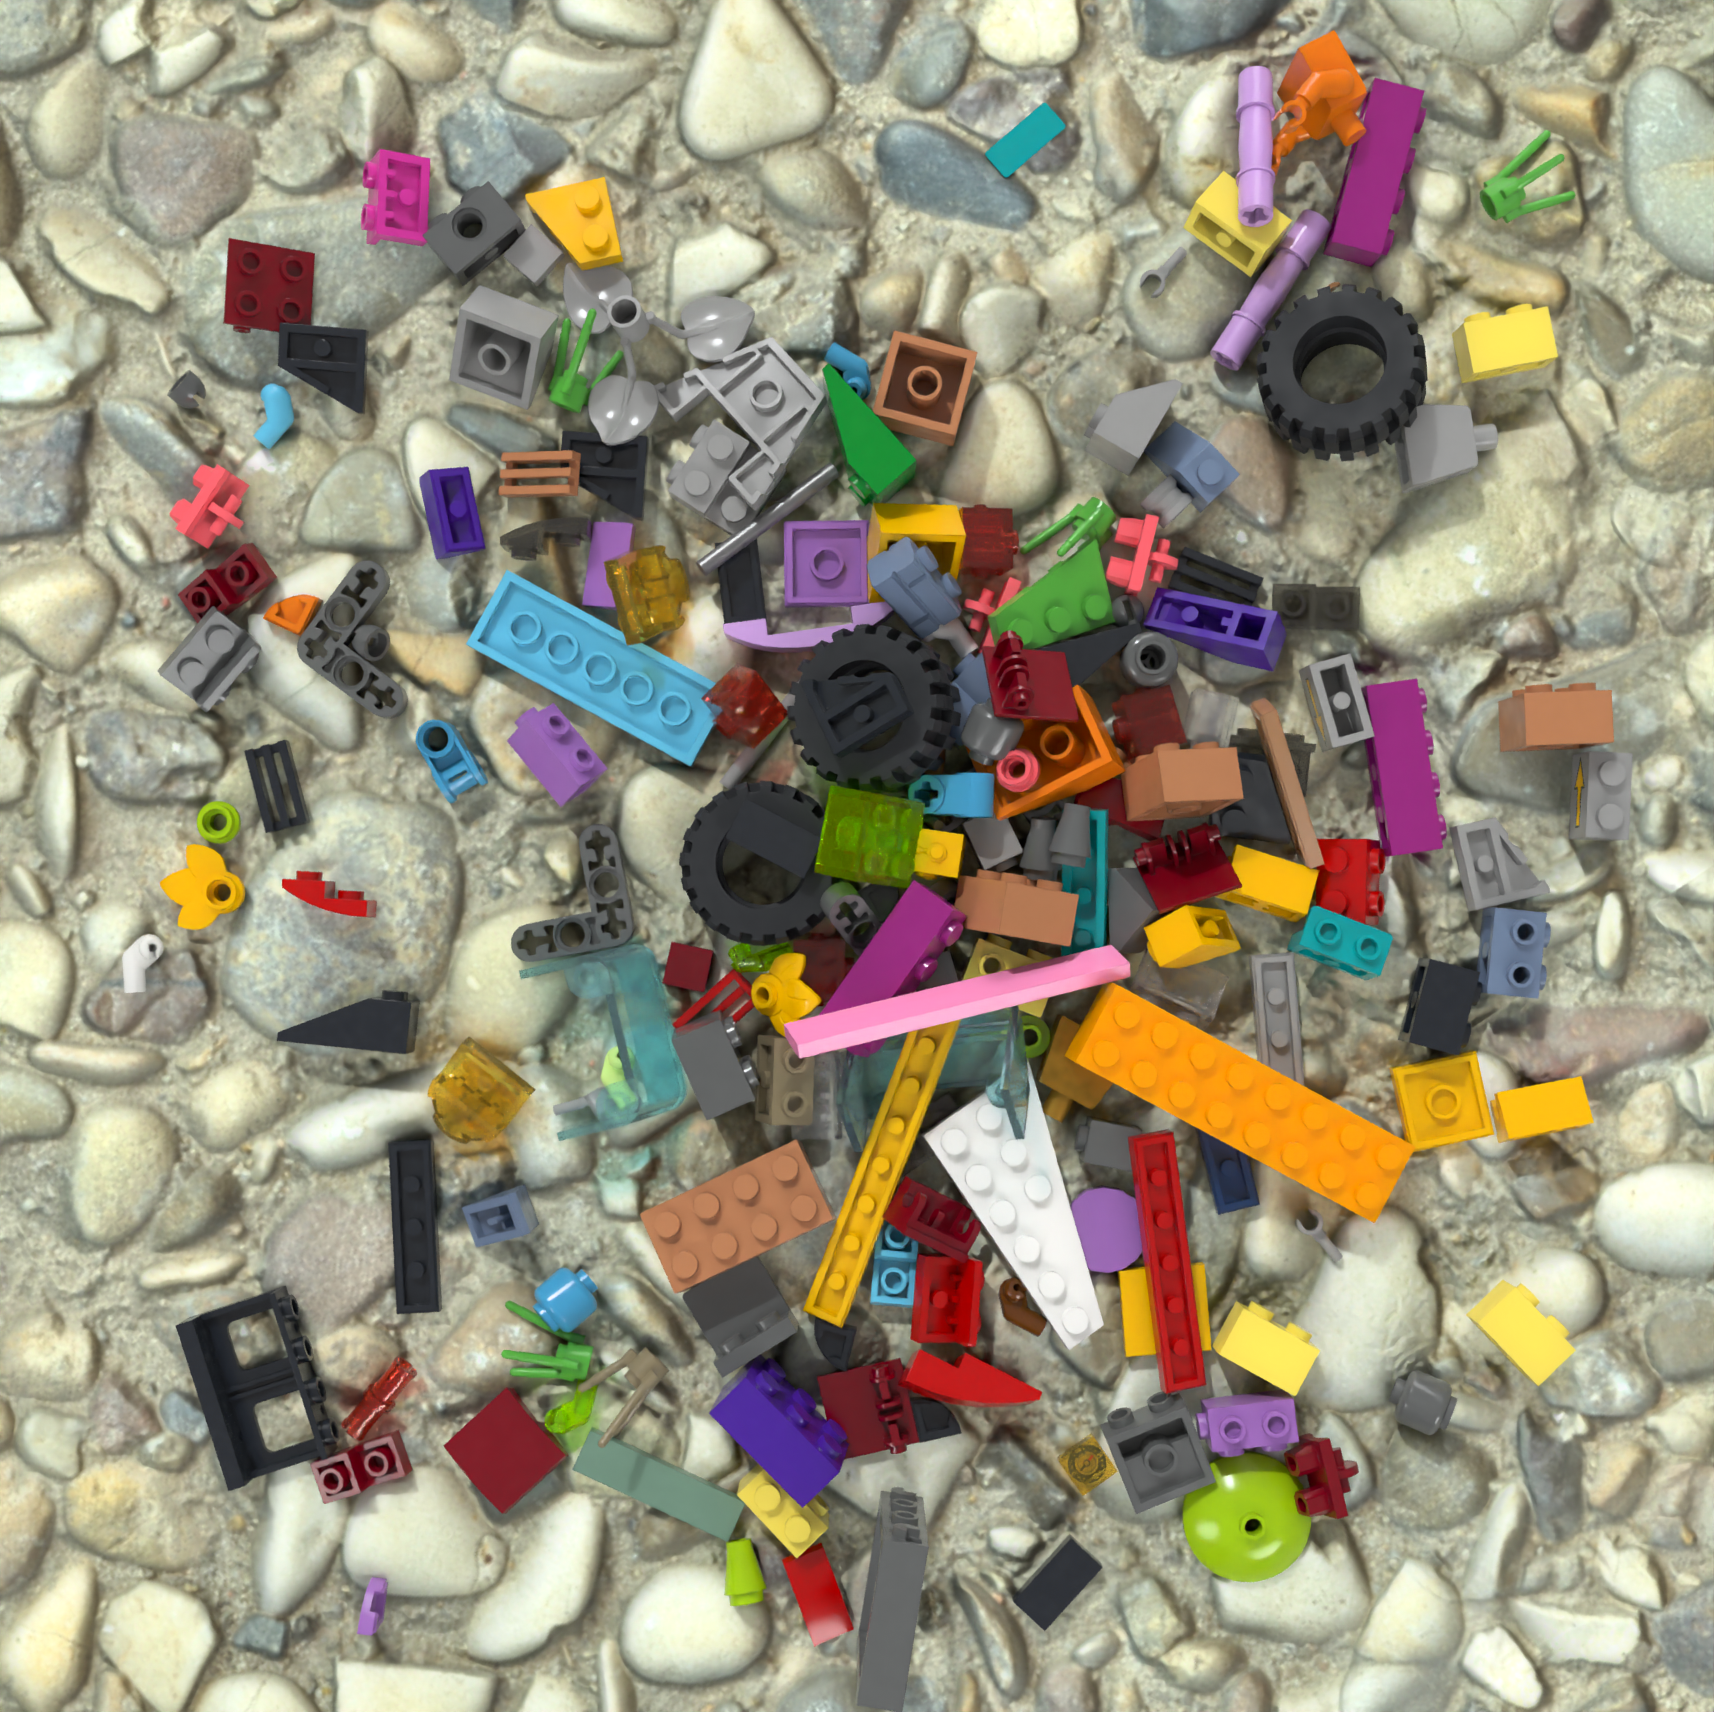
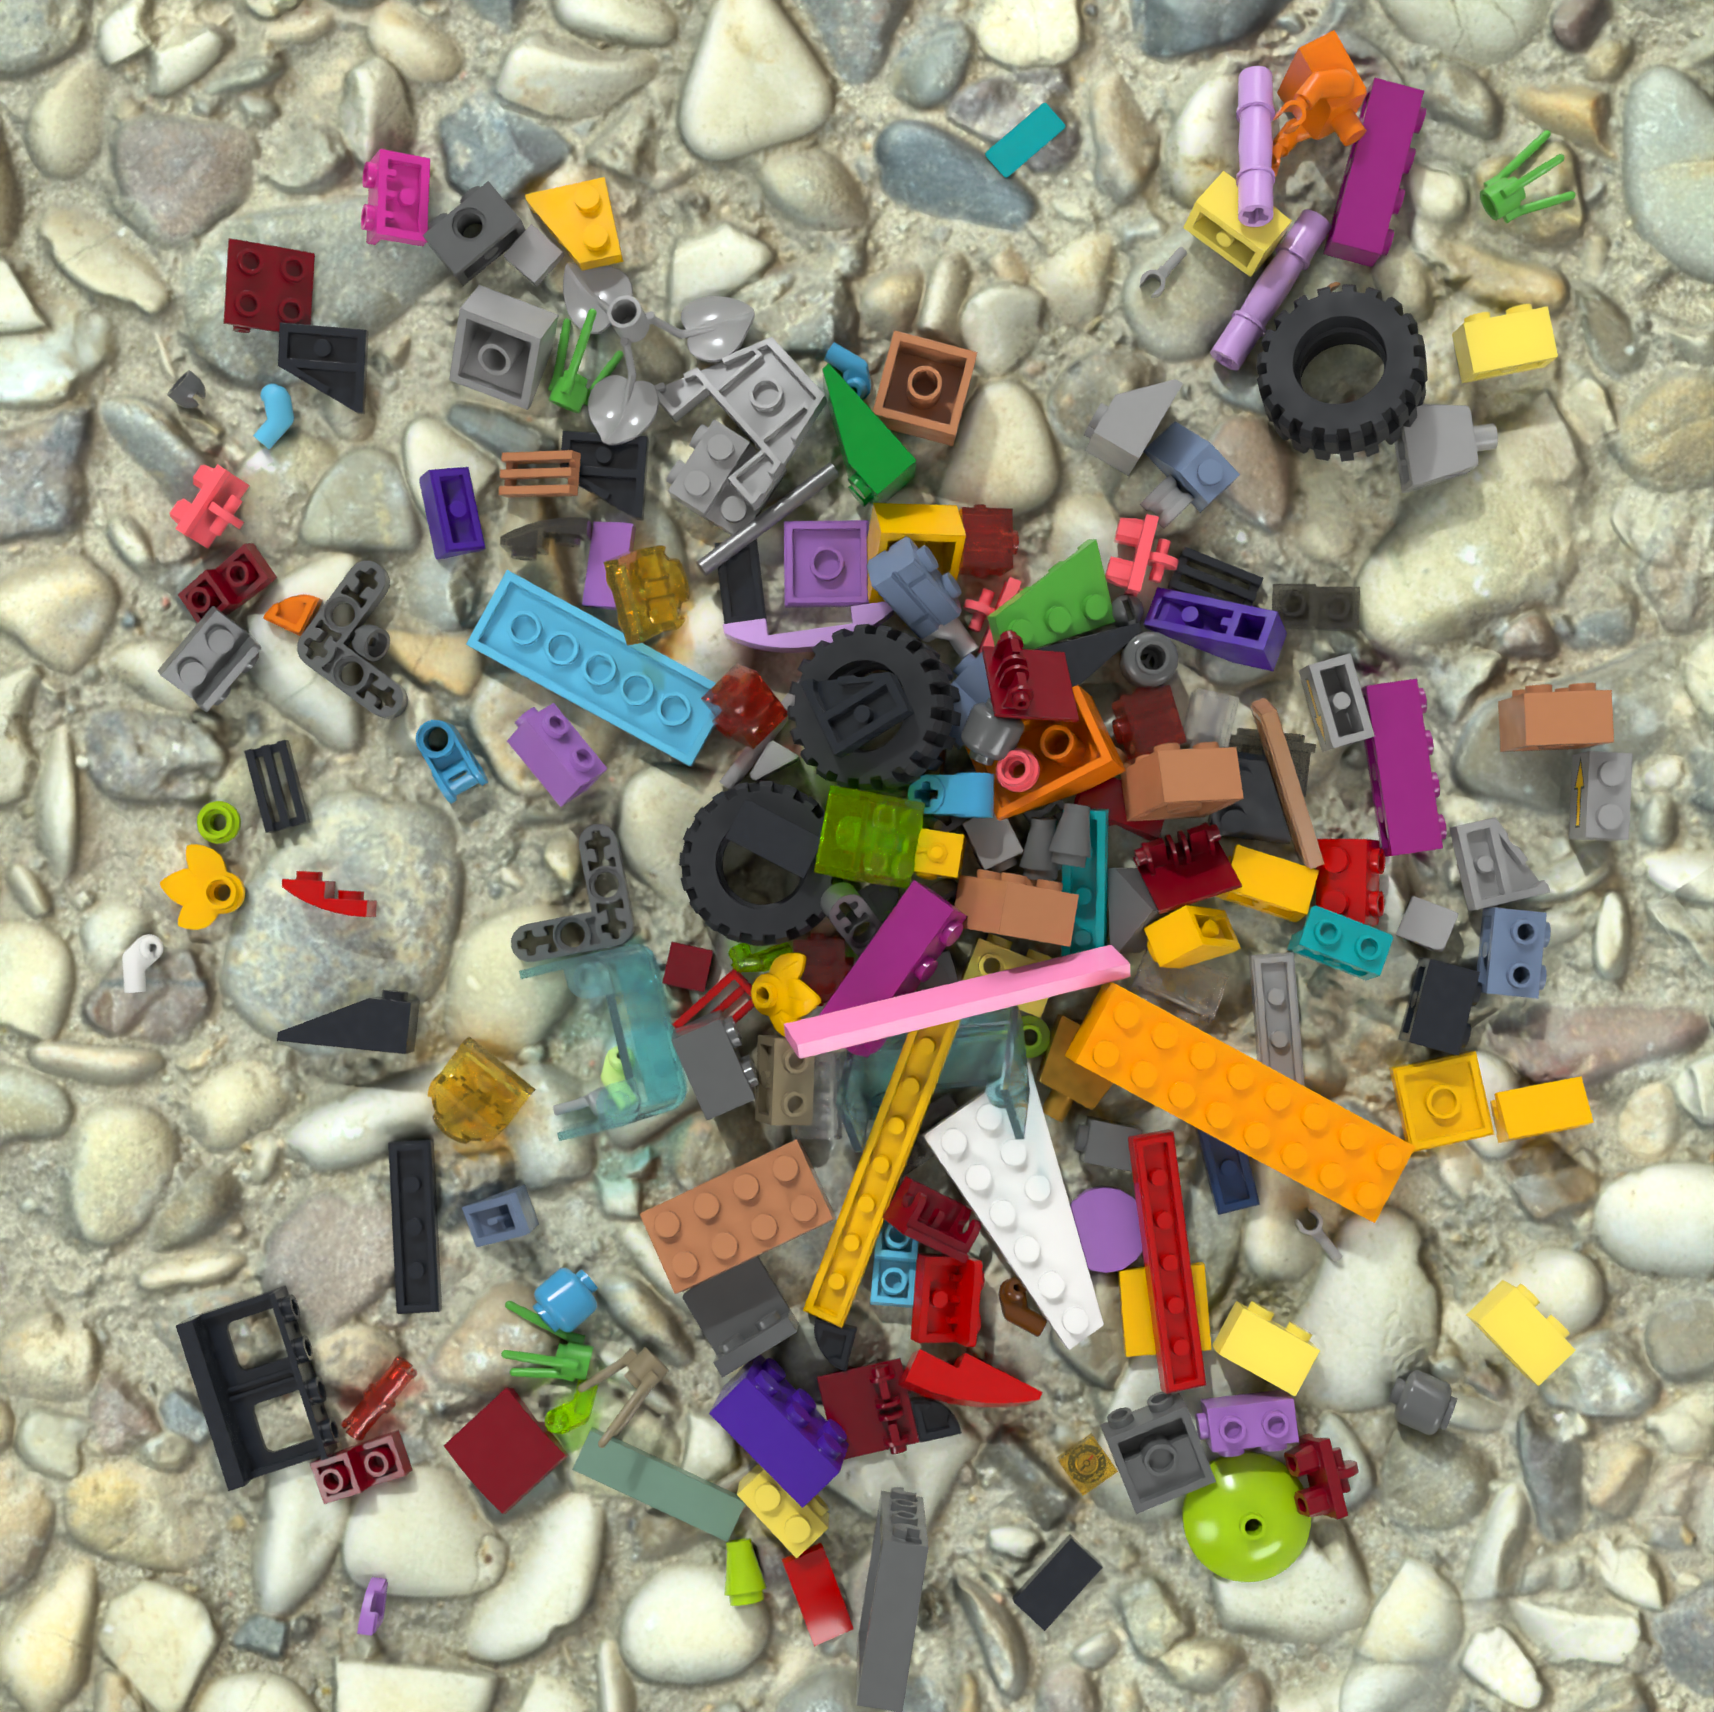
bright green plant [1020,497,1117,557] -> none
none -> light grey slope [750,740,800,783]
none -> light grey slope [1395,896,1459,952]

